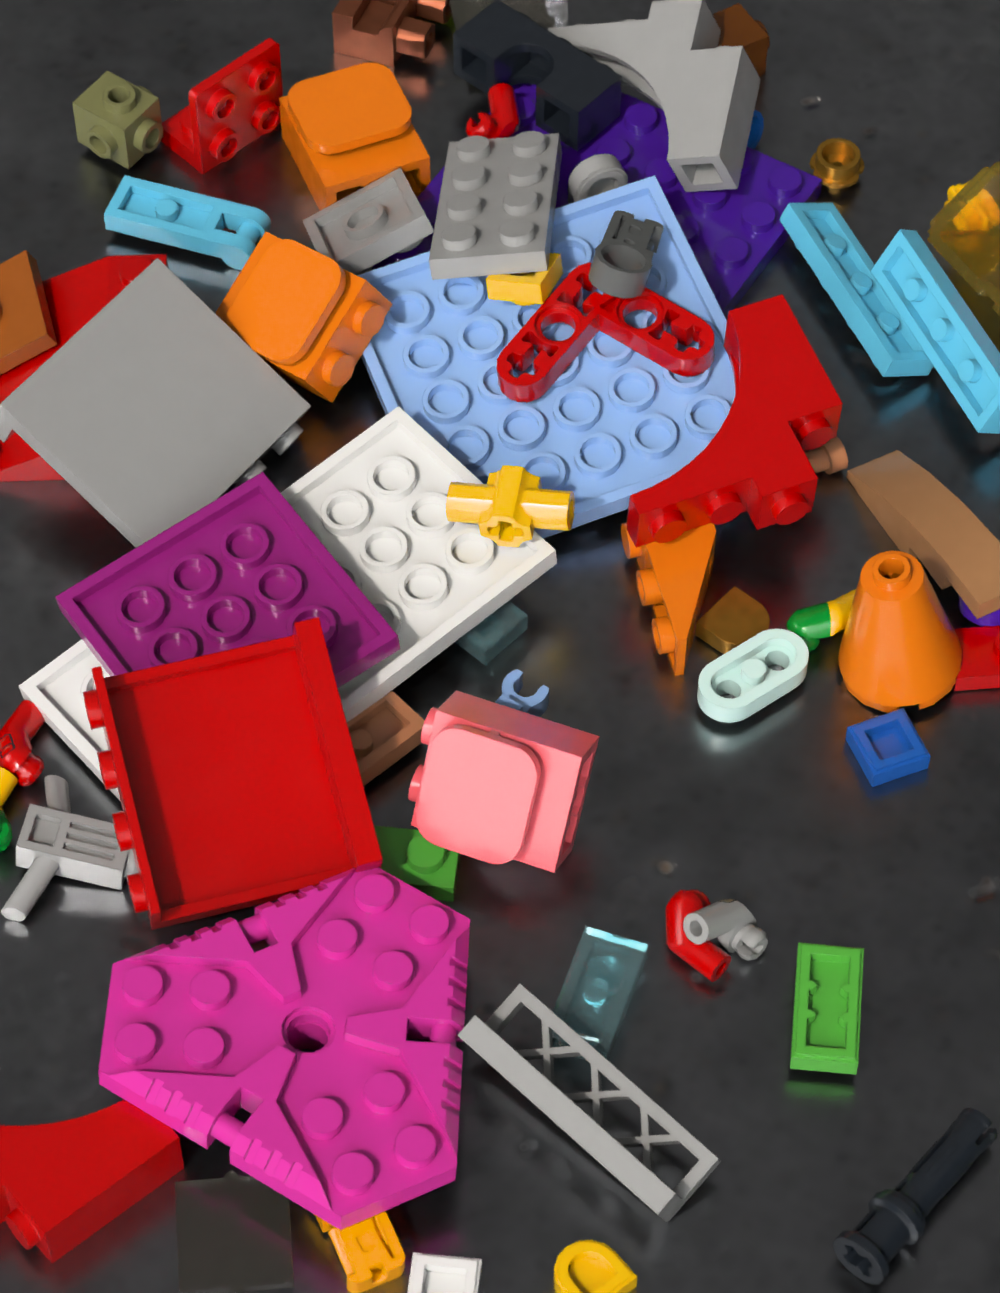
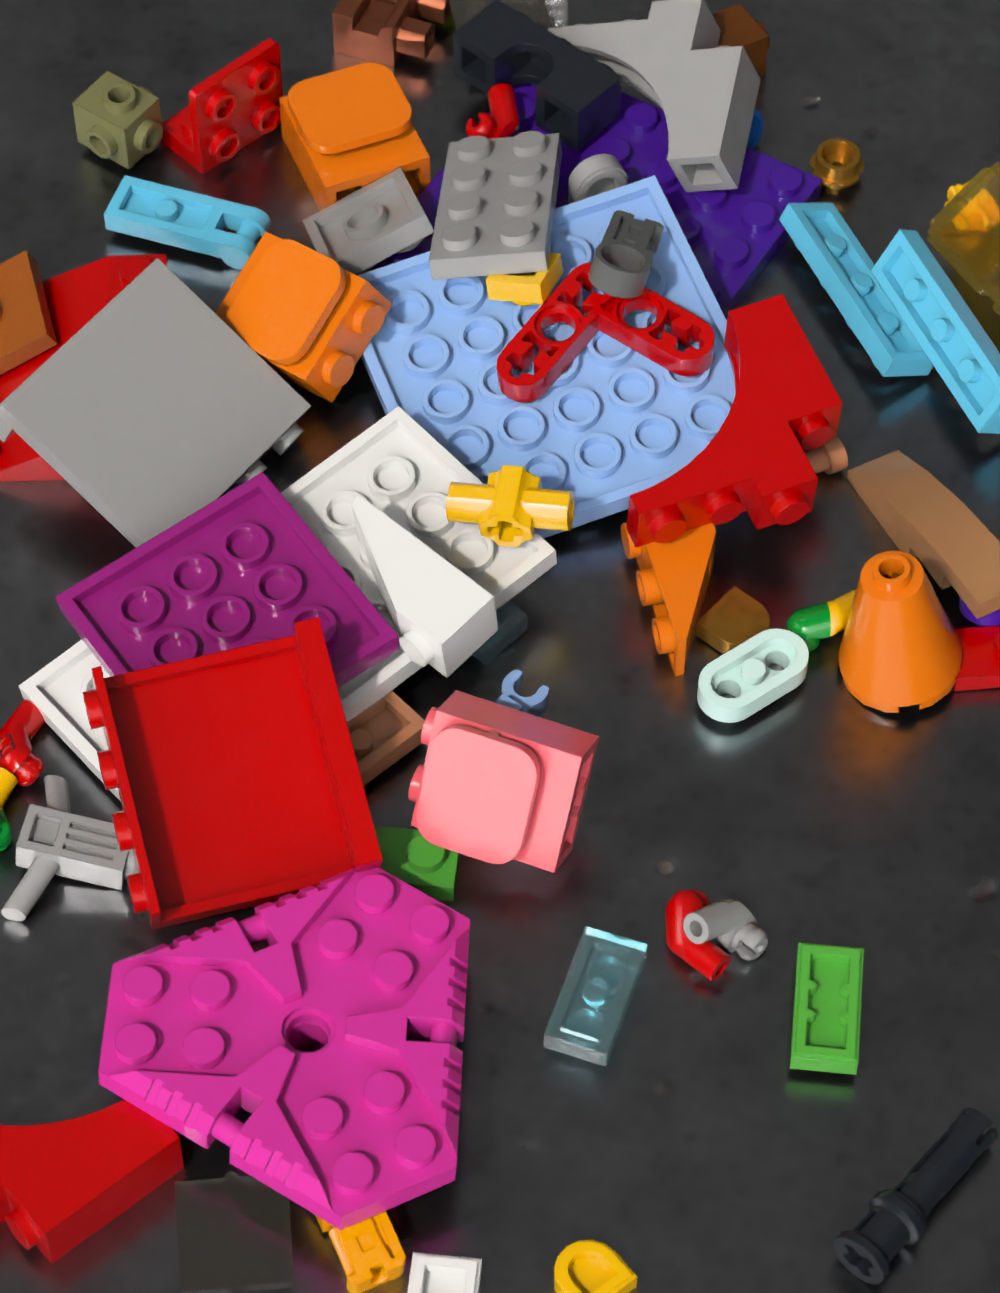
light grey fence [458,984,721,1223] -> none
blue tile [845,708,931,787] -> none
none -> white slope [351,495,498,678]

